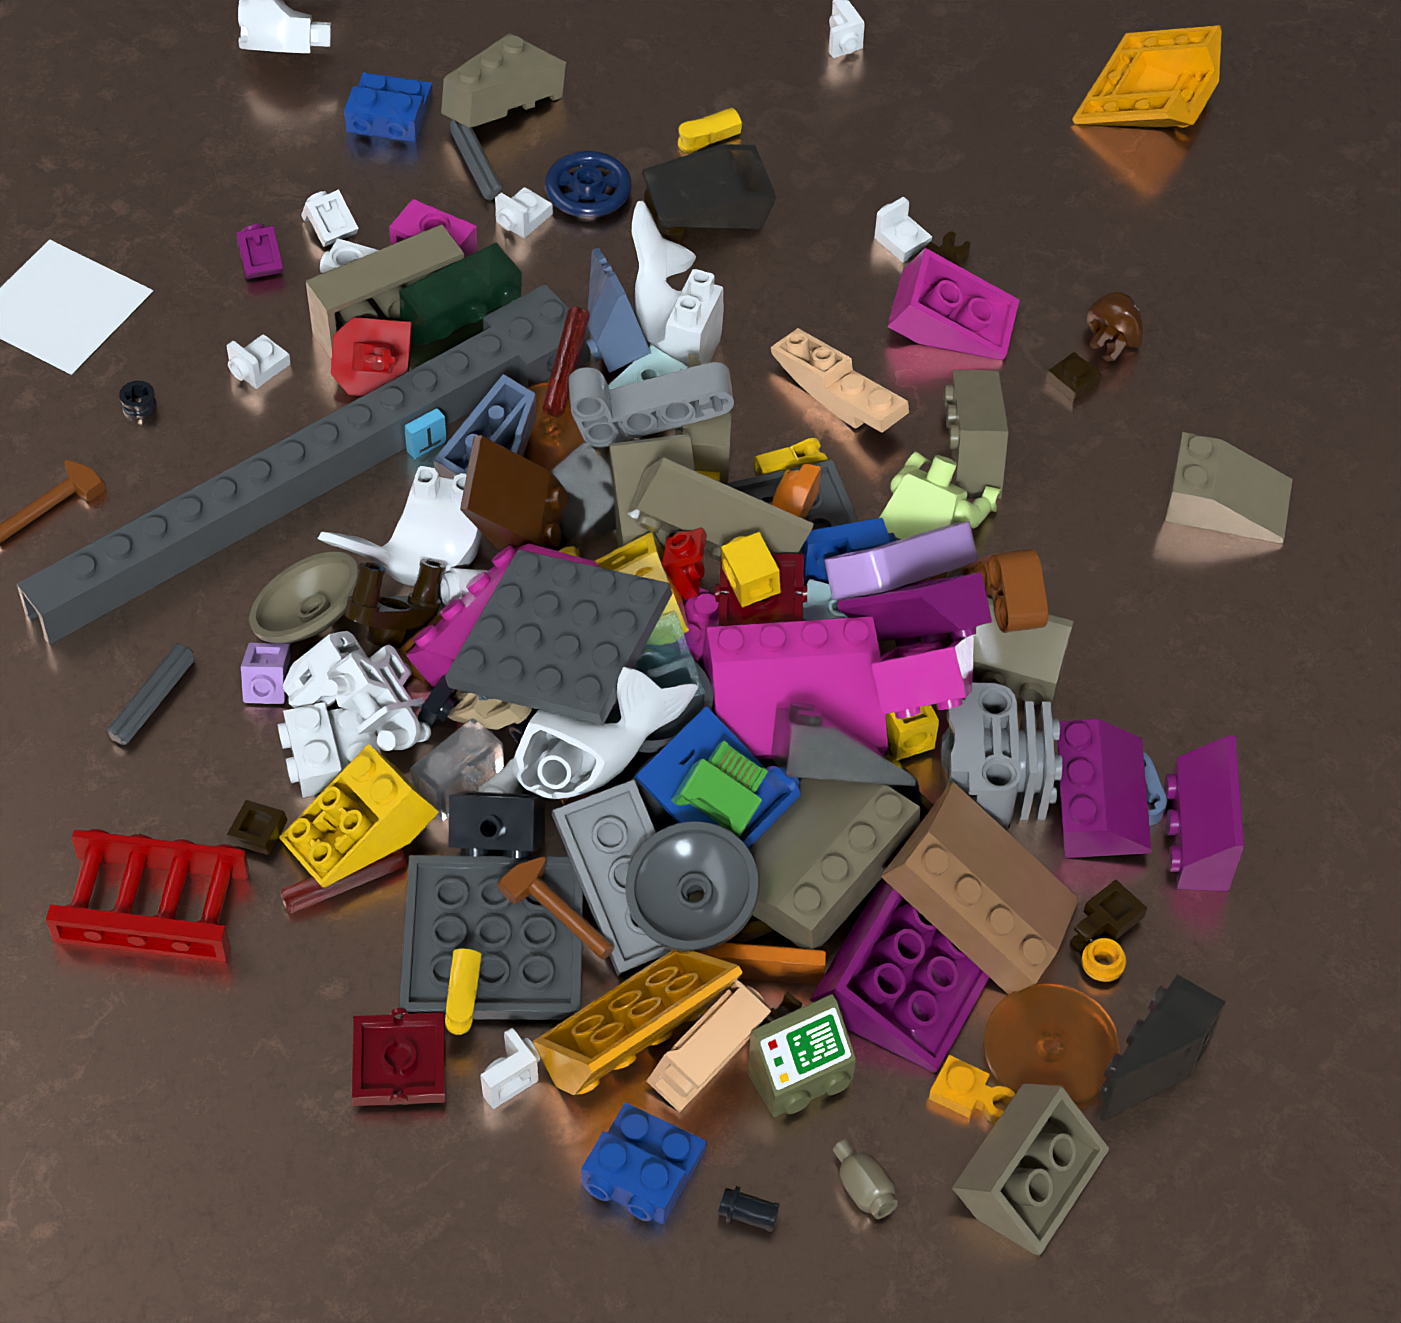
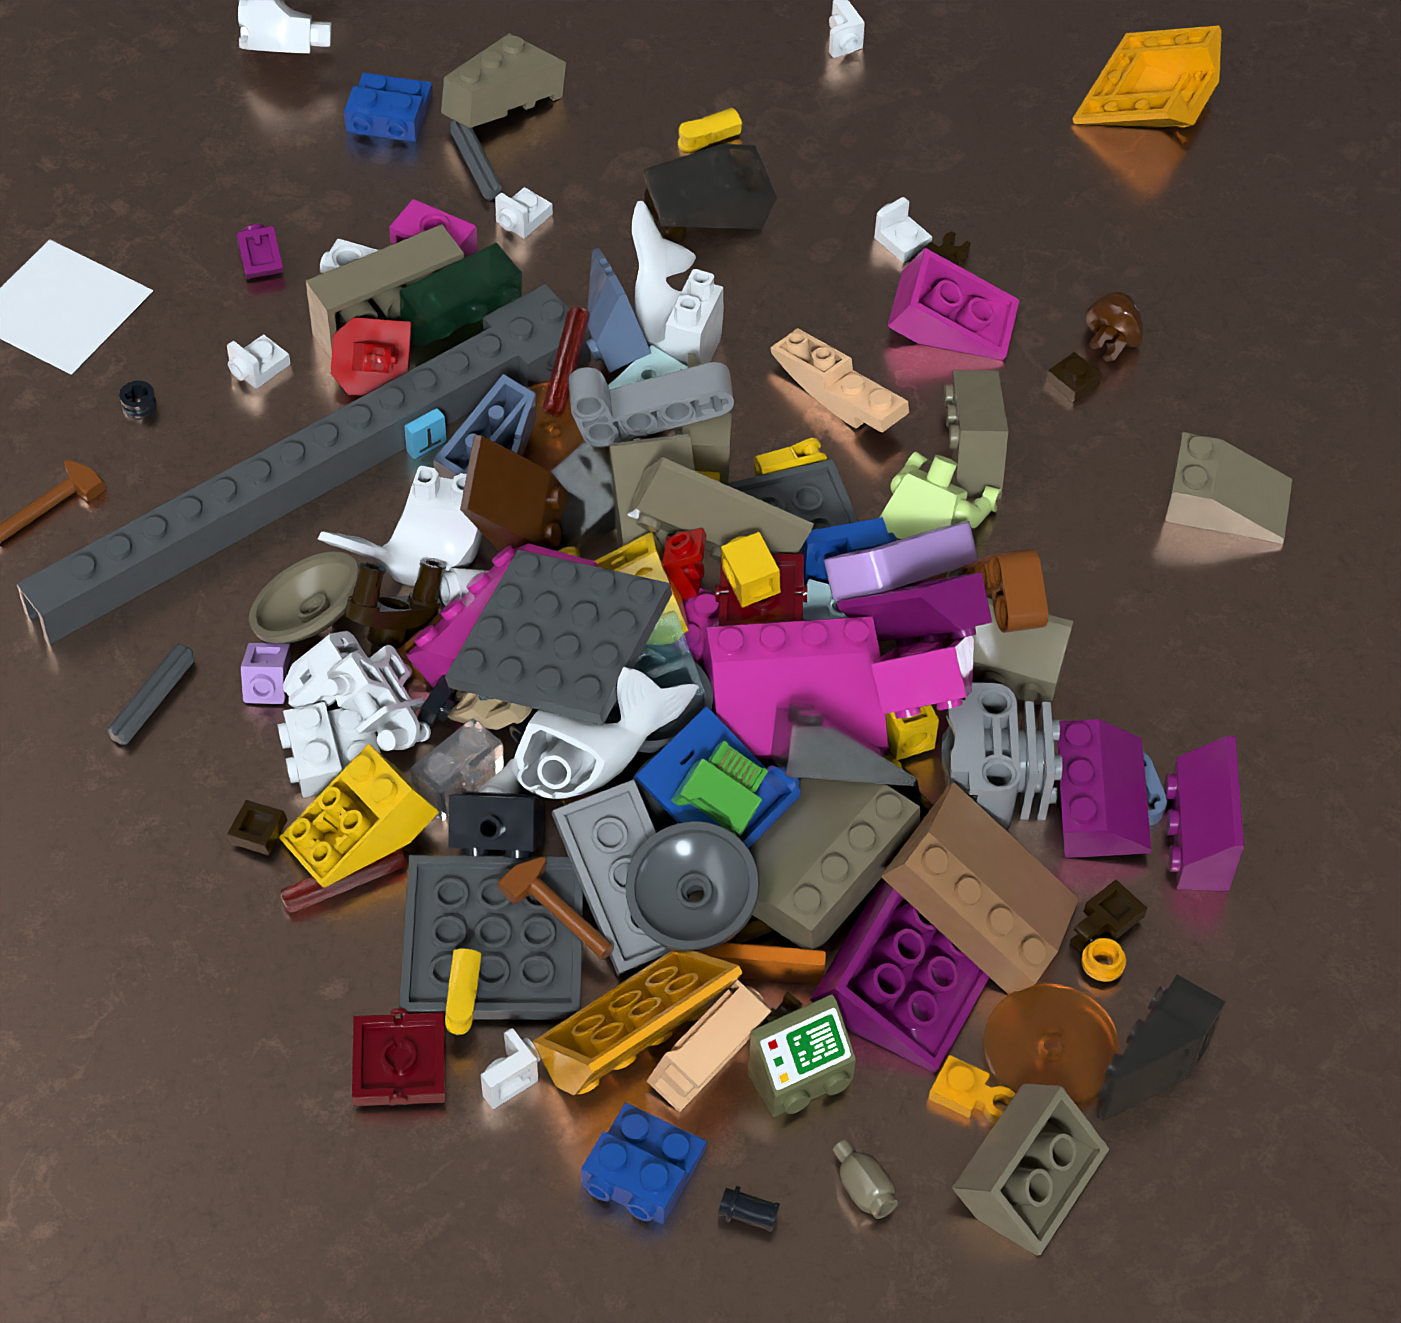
red fence [46,829,249,963] -> none
white bracket [301,190,359,247] -> none
dark blue plate [544,151,632,218] -> none
orange brick [771,464,821,519] -> none

